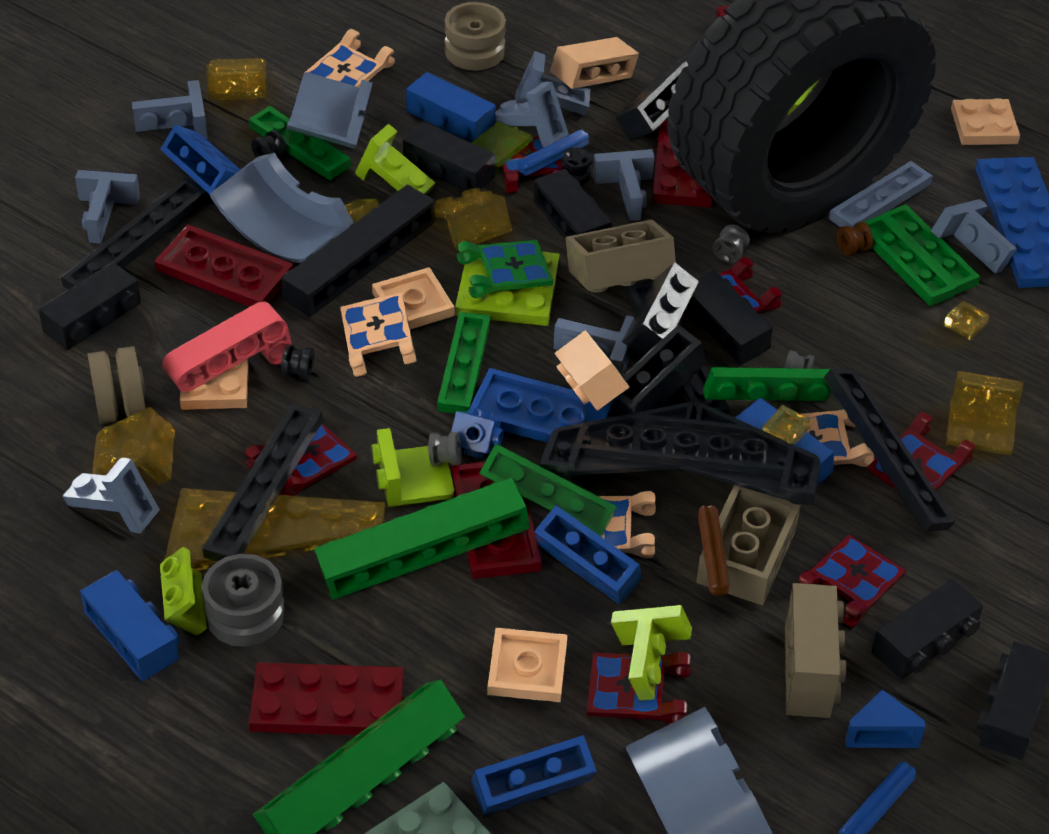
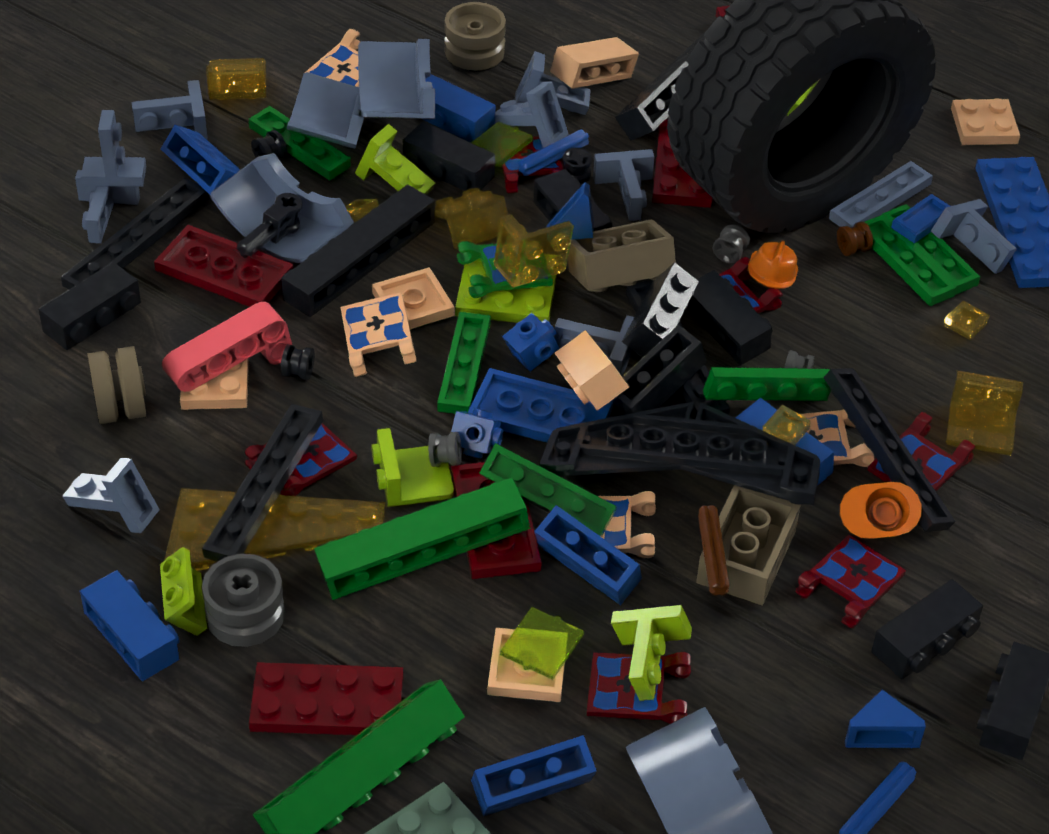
clear yellow bracket [92,407,175,484] -> none
dark tan brick [785,583,846,718] -> none
none -> sand blue bracket [81,110,147,187]
none -> black connector [237,193,302,258]
none -> sand blue panel [358,39,435,119]
none -> clear yellow bracket [494,214,574,288]
none -> clear neon green piece [500,607,584,680]
none -> blue brick [502,313,559,372]
none -> blue slope [545,182,594,241]
none -> orange piece [748,241,798,289]
none -> orange piece [840,482,922,539]
none -> blue tile [891,194,950,243]

